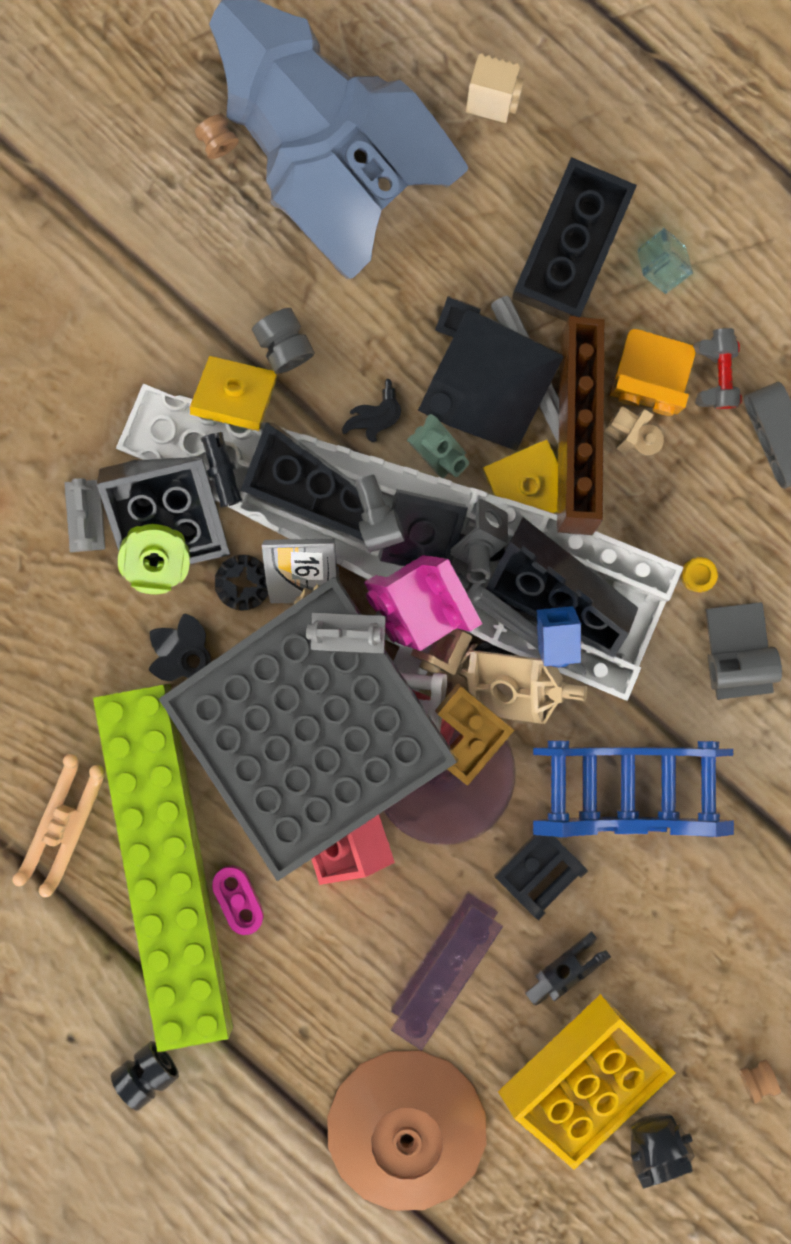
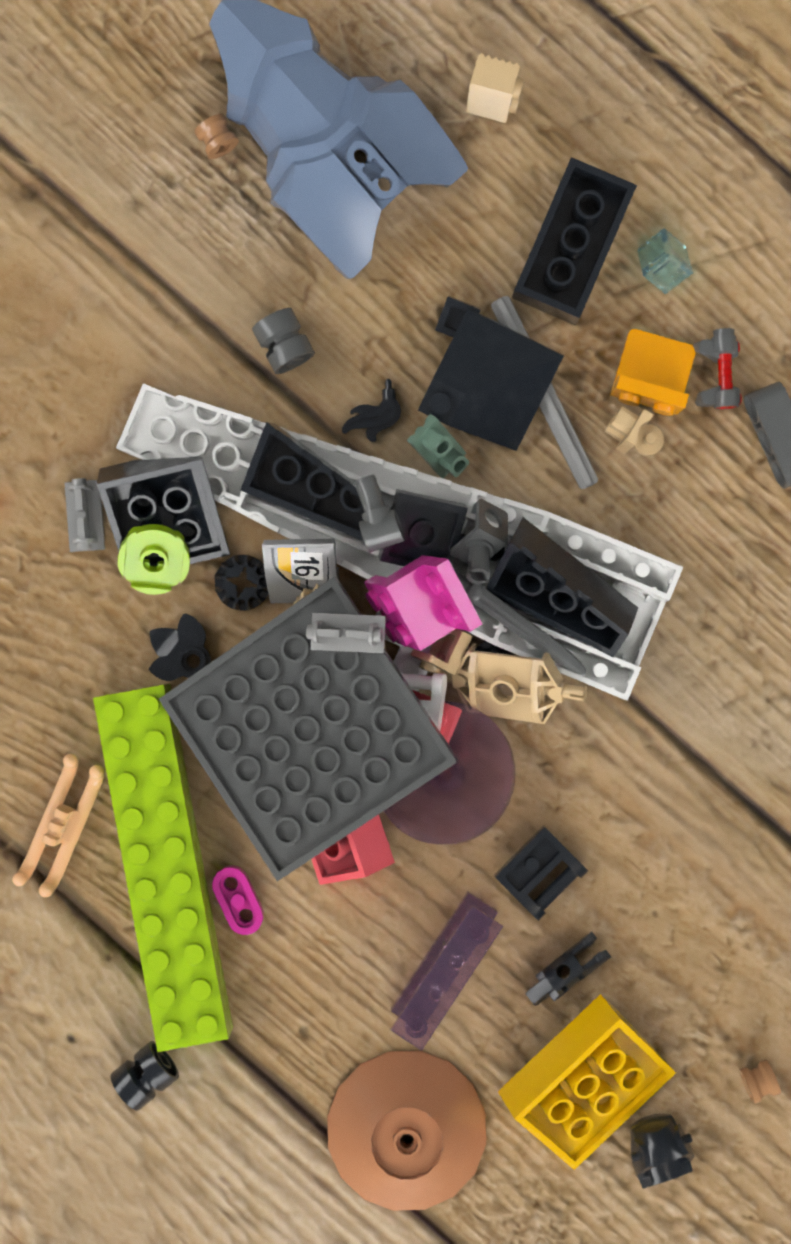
yellow plate [190,356,277,431] -> none
black pin [201,432,243,508] -> none
pearl gold plate [435,683,514,786] -> none
yellow plate [482,439,558,513] -> none
blue fence [533,740,734,837] -> none
brick [537,606,581,668] -> none
reddish brown brick [557,316,605,536] -> none
yellow tile [680,557,718,593] -> none
dark grey piece [705,602,782,700] -> none

